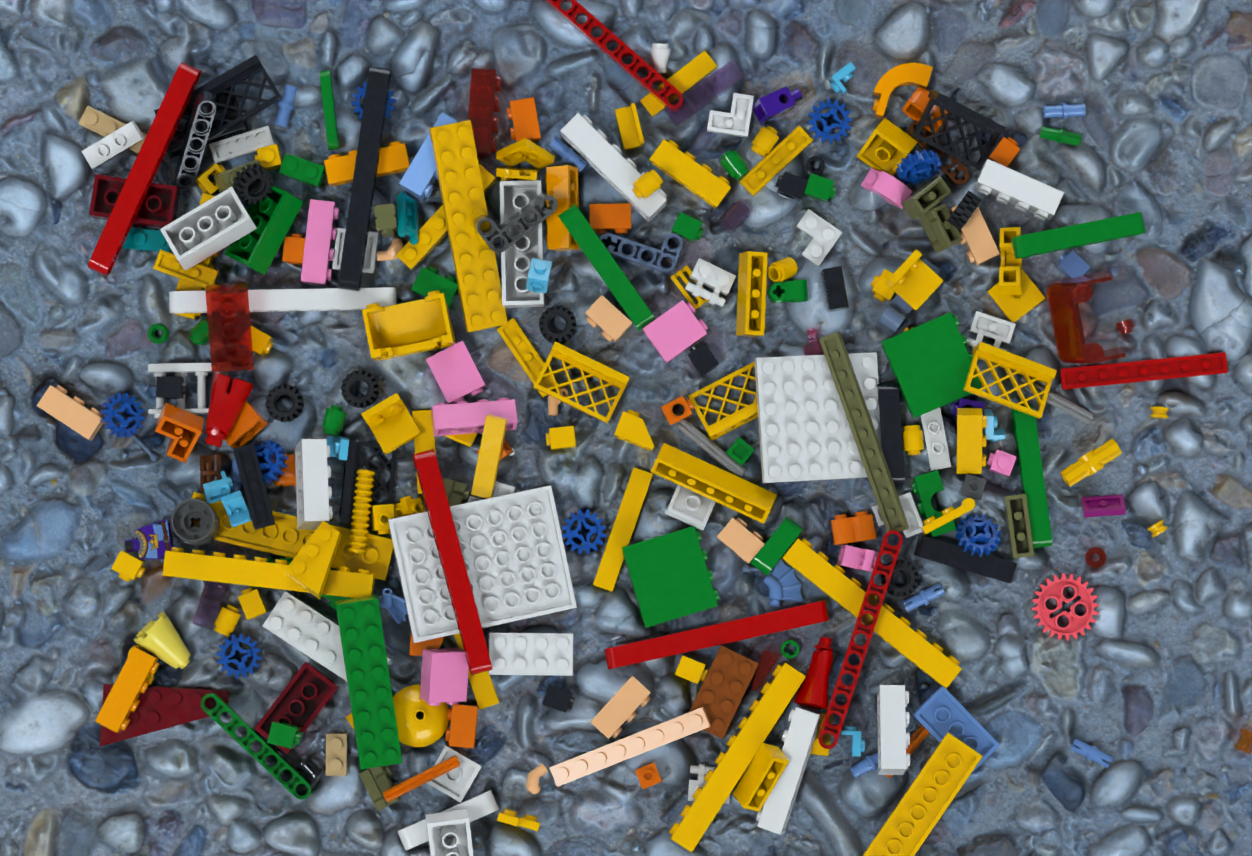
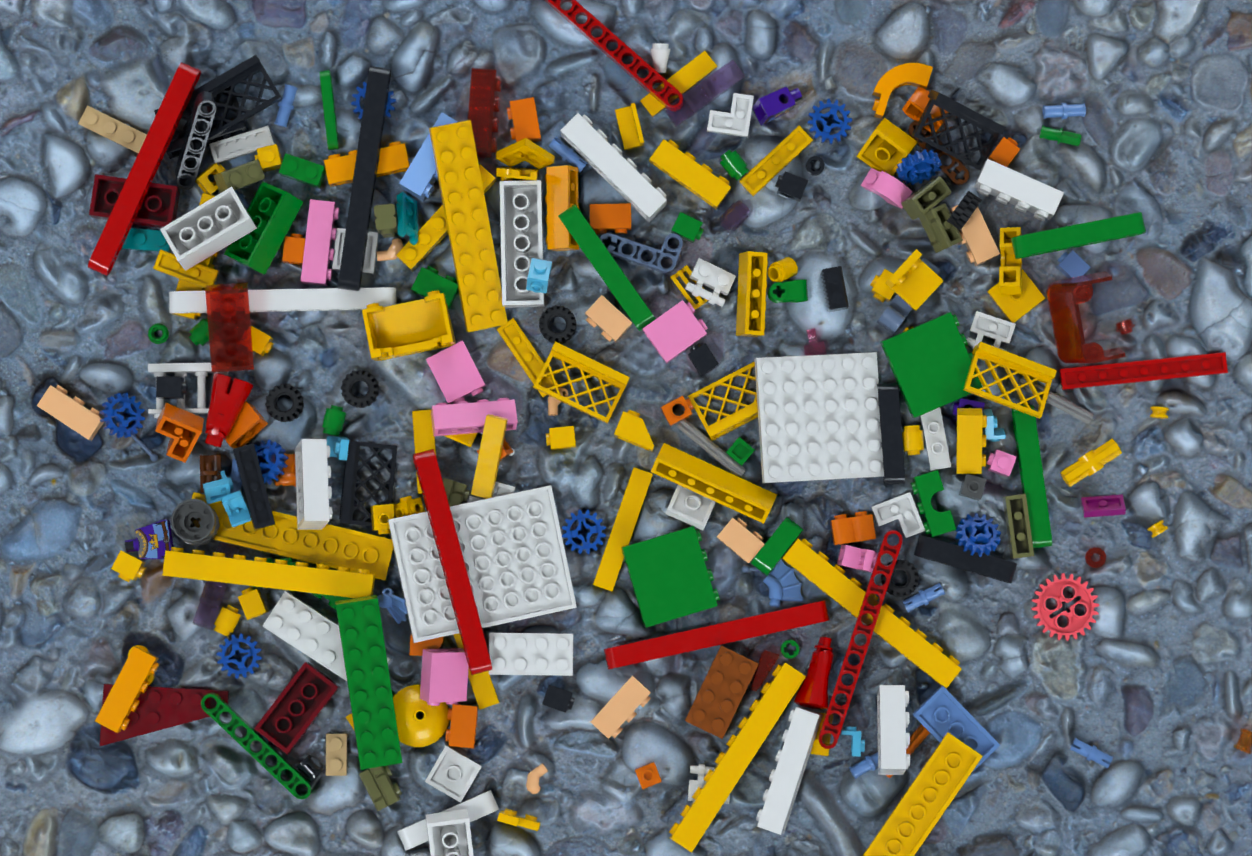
white plate [81,120,144,169] -> none
light yellow cone [133,612,191,669] -> none
black tyre [233,163,274,204] -> none
green brick [267,721,303,749] -> none
yellow wedge [285,521,341,599] -> none
yellow piece [348,469,375,554] -> none
yellow bracket [361,393,421,455] -> none
orange axle [383,756,460,802] -> none
dark grey beam [474,193,557,253] -> none
light nougat plate [549,707,711,787] -> none
yellow brick [632,169,663,200] -> none
yellow brick [674,655,708,684] -> none
yellow brick [733,743,789,812] -> none
yellow brick [750,126,779,157] -> none
white plate [796,209,842,267] -> none
green brick [804,173,836,203] -> none
olive plate [819,331,910,535] -> none
medium azure bracket [830,62,856,95] -> none
yellow plate [920,498,975,535] -> none

